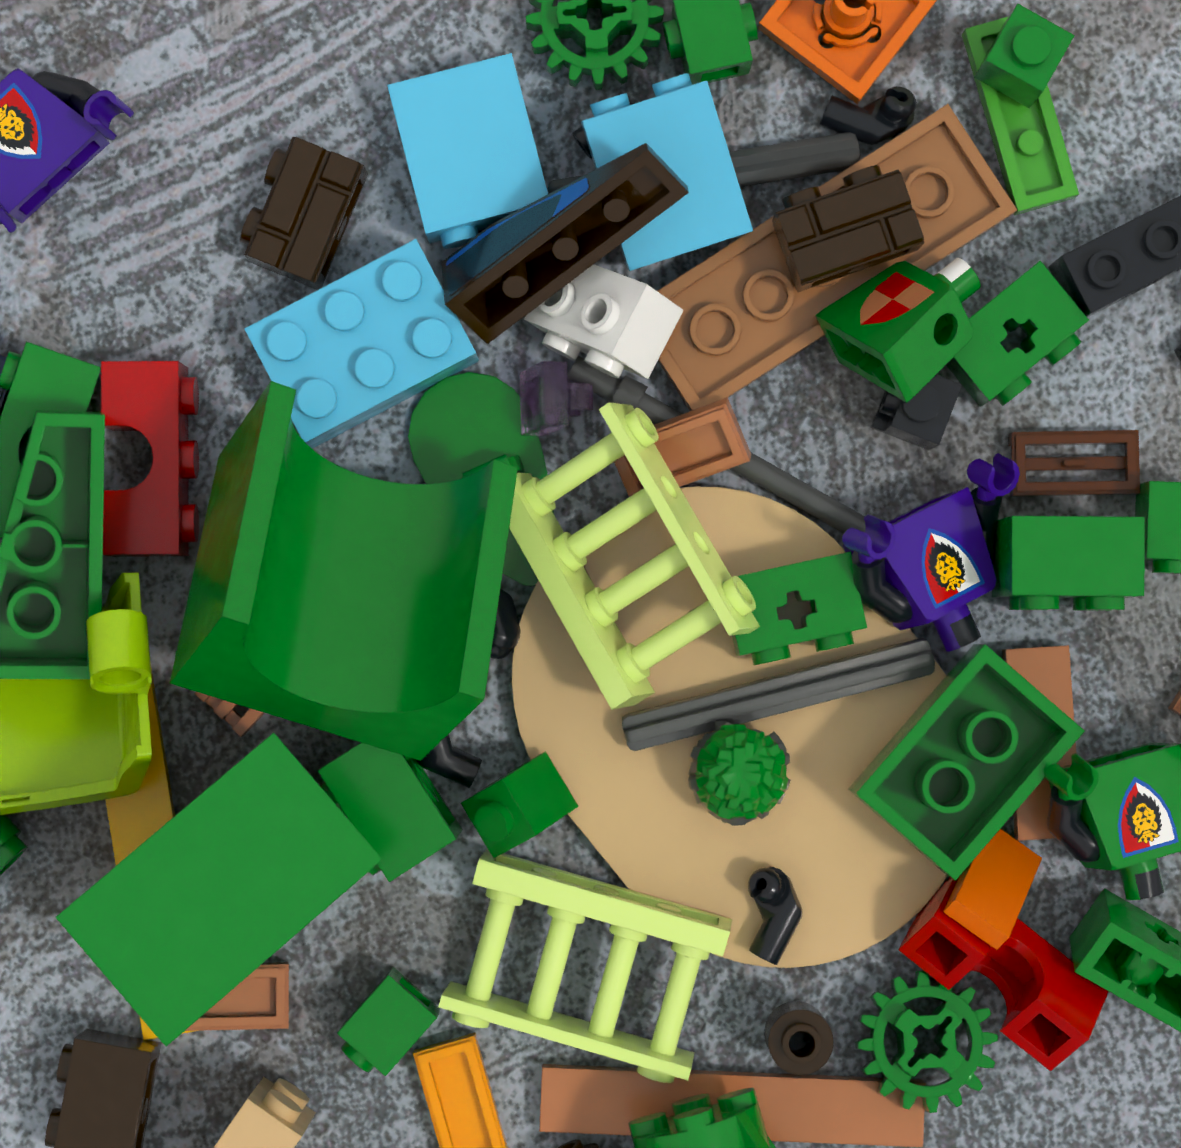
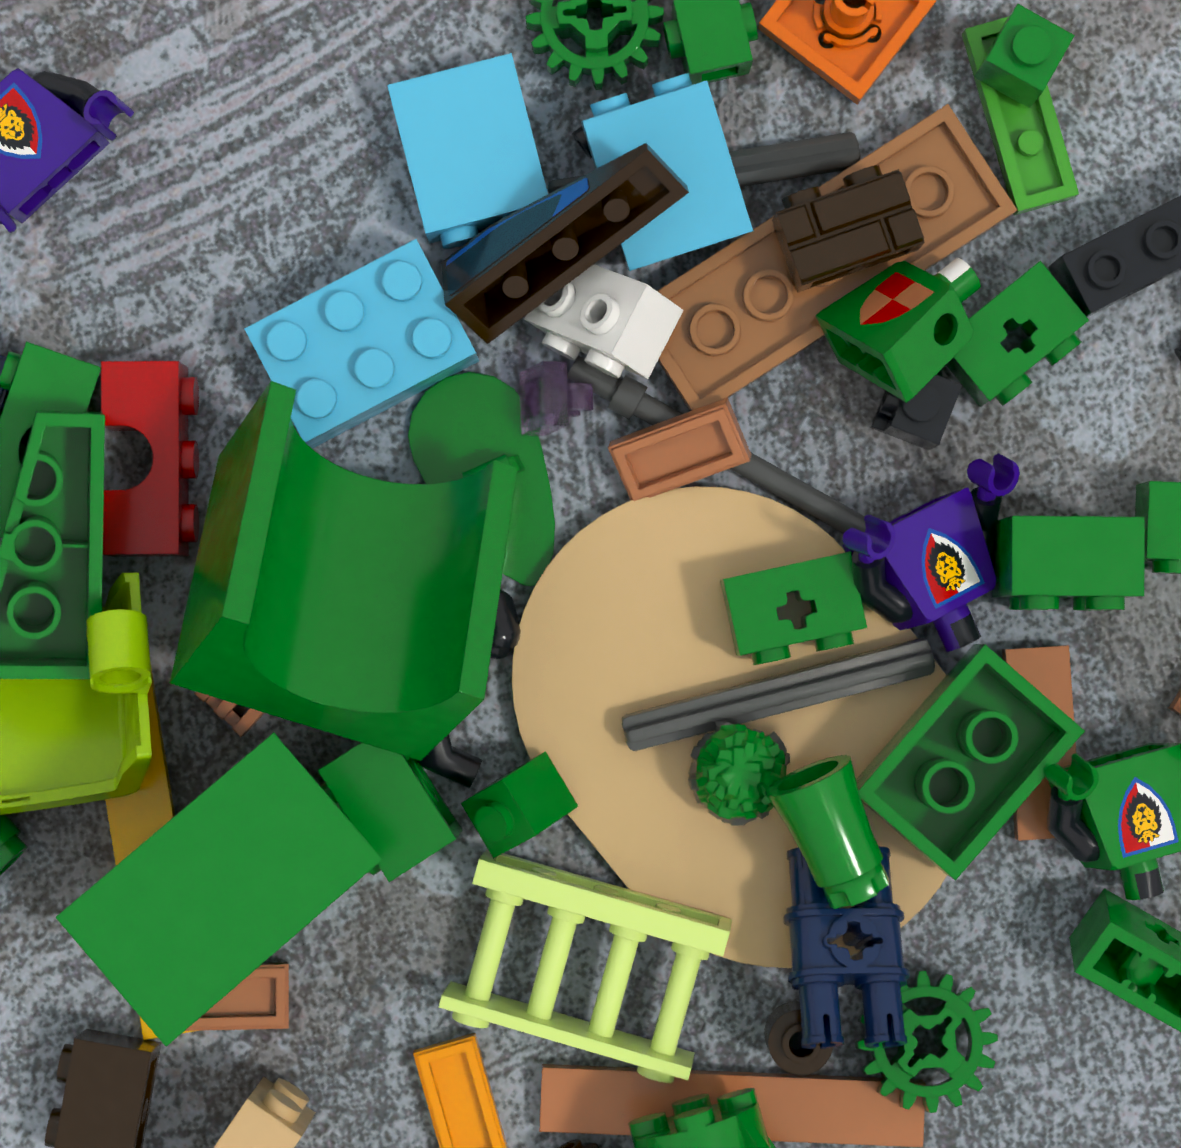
dark brown brick [240,137,368,290] -> none
green brick [337,967,441,1076] -> none
yellowish green fence [509,402,760,710] -> none
black arm [748,867,803,965] -> none
black arm [819,86,917,145] -> none
red arch [898,877,1109,1071] -> none
orange tile [943,829,1042,950] -> none
reddish brown tile [1008,430,1140,497] -> none
none -> green plant [765,755,889,909]
none -> dark blue pin [783,846,910,1049]

